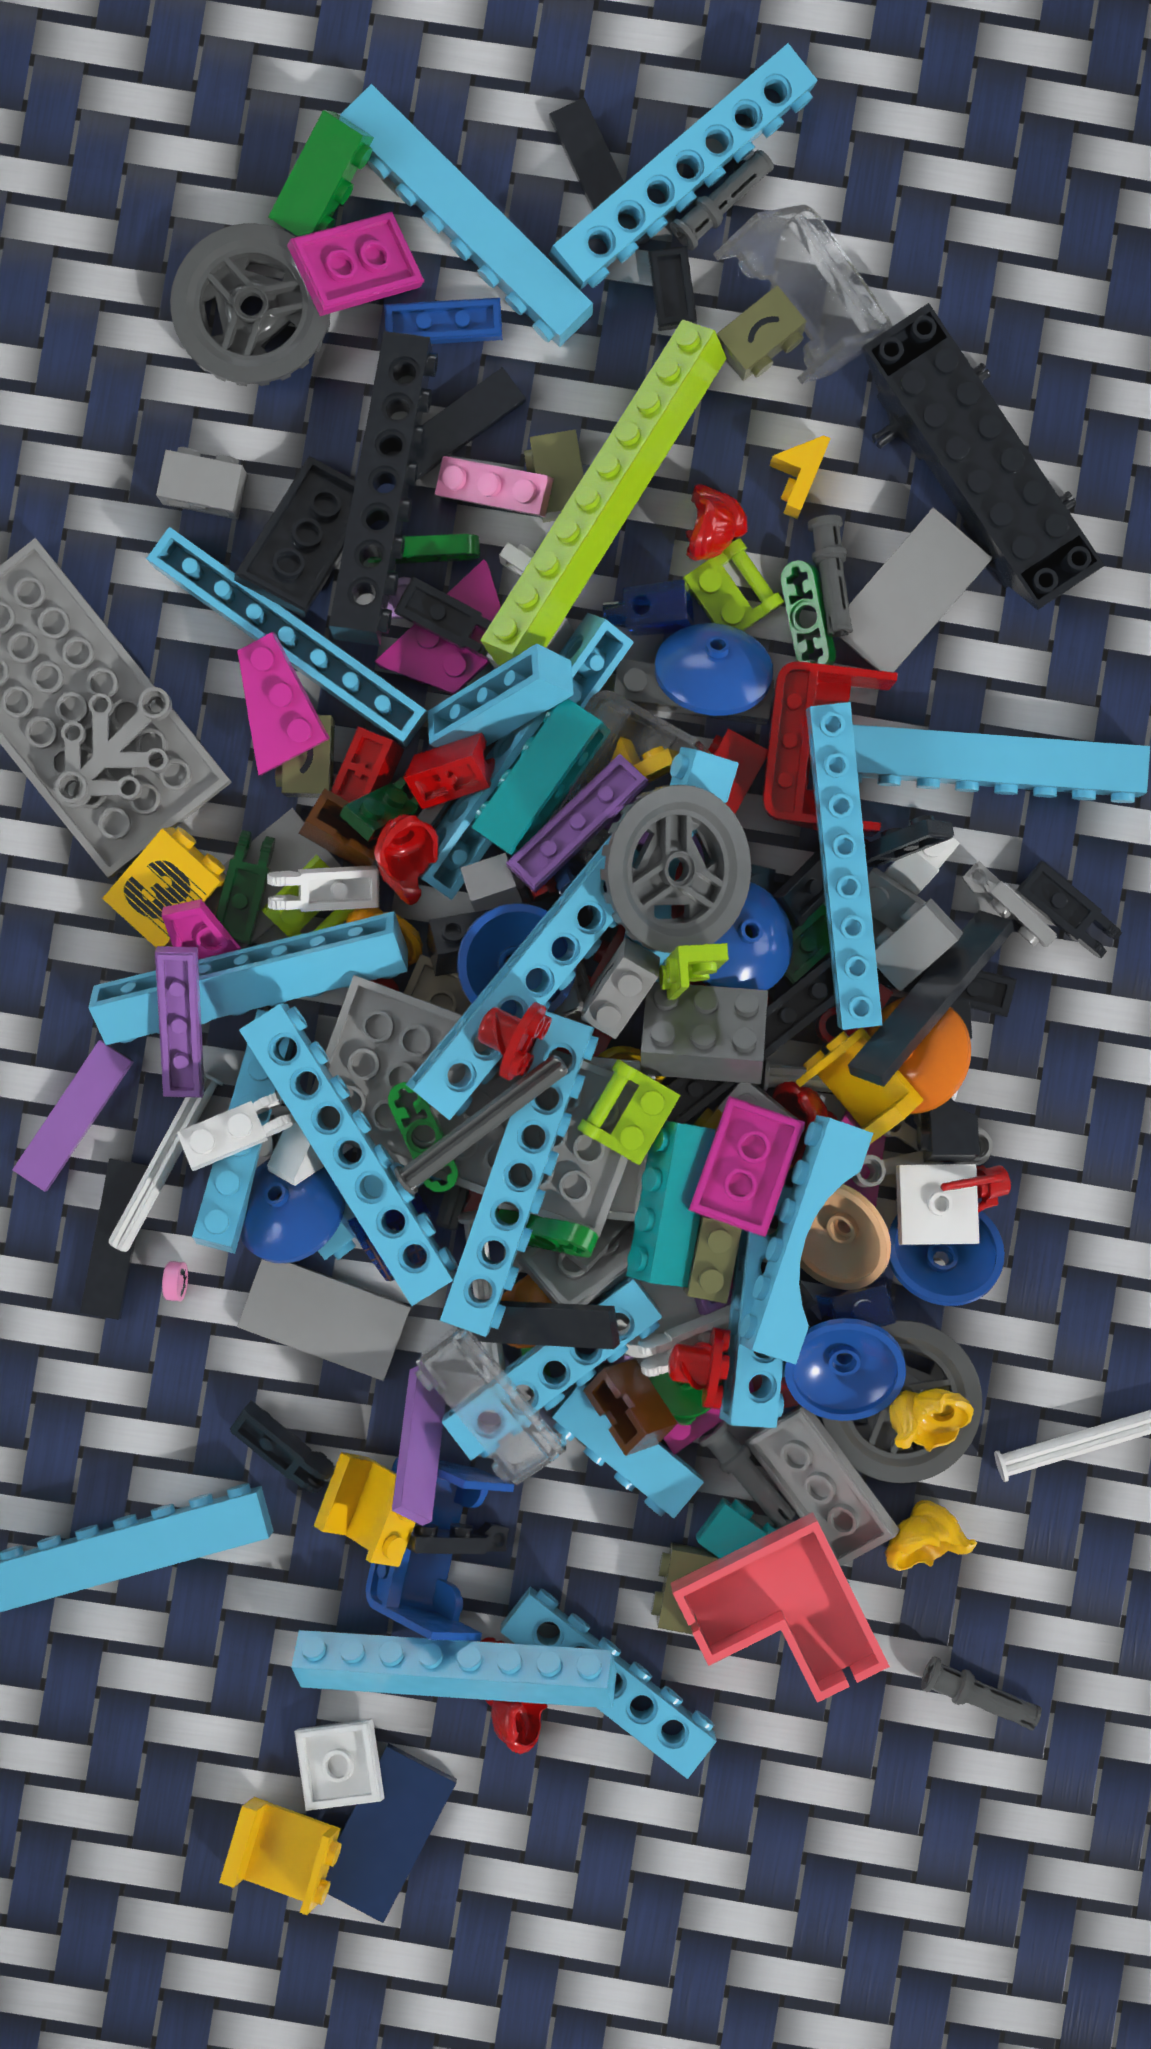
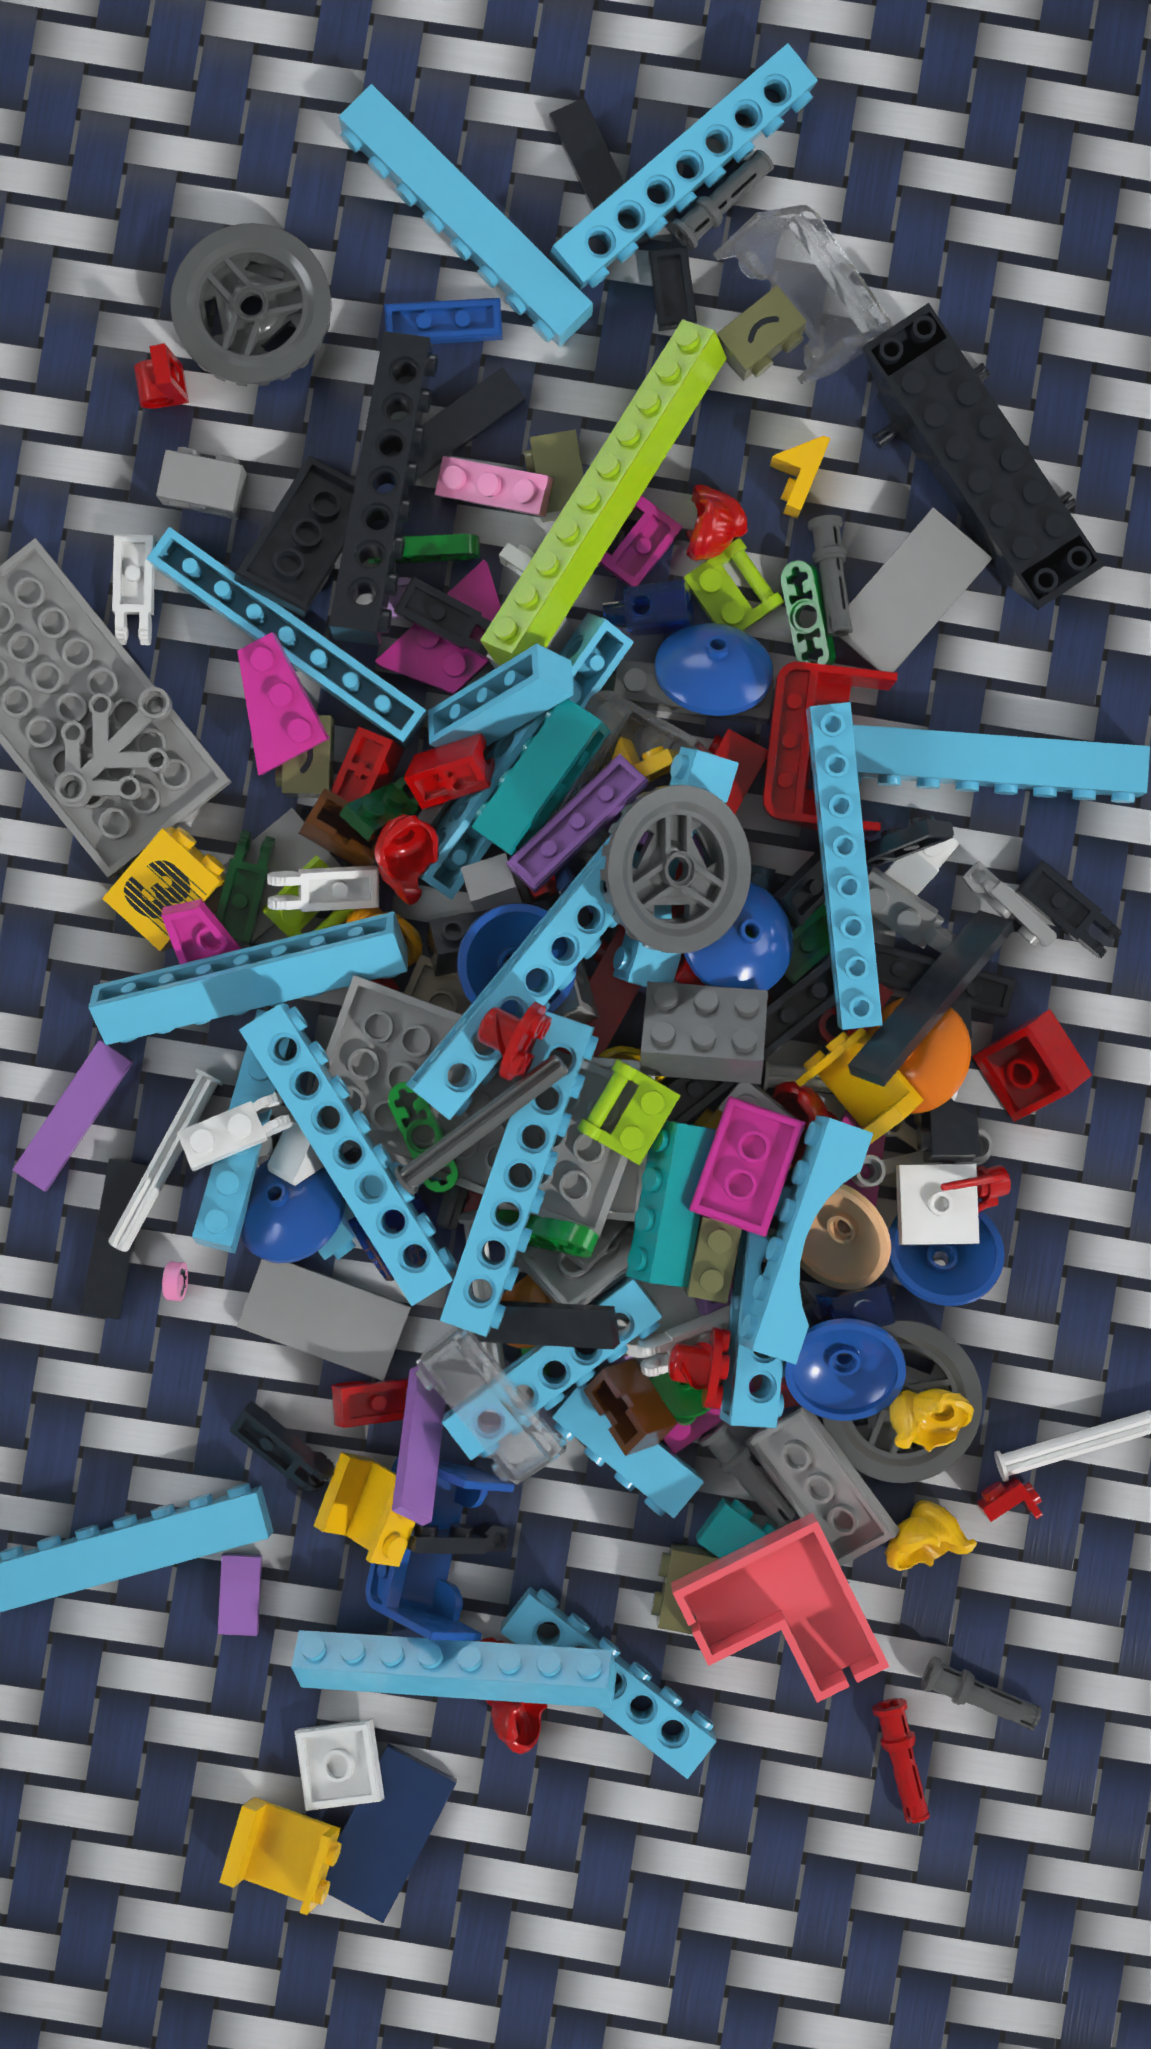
medium lavender tile [155,946,205,1098] -> none
green brick [268,110,374,237] -> none
dark pink tile [287,212,424,316] -> none
light grey brick [581,937,660,1039] -> none
lime bracket [659,943,729,1000] -> none
light grey brick [874,898,963,992] -> none
none -> white hinge [112,534,156,645]
none -> red plate [134,343,189,409]
none -> medium lavender tile [218,1553,262,1636]
none -> red plate [331,1378,409,1428]
none -> dark pink plate [599,495,683,591]
none -> red pin [872,1698,930,1824]
none -> red slope [972,1009,1092,1122]
none -> red bracket [976,1476,1043,1522]

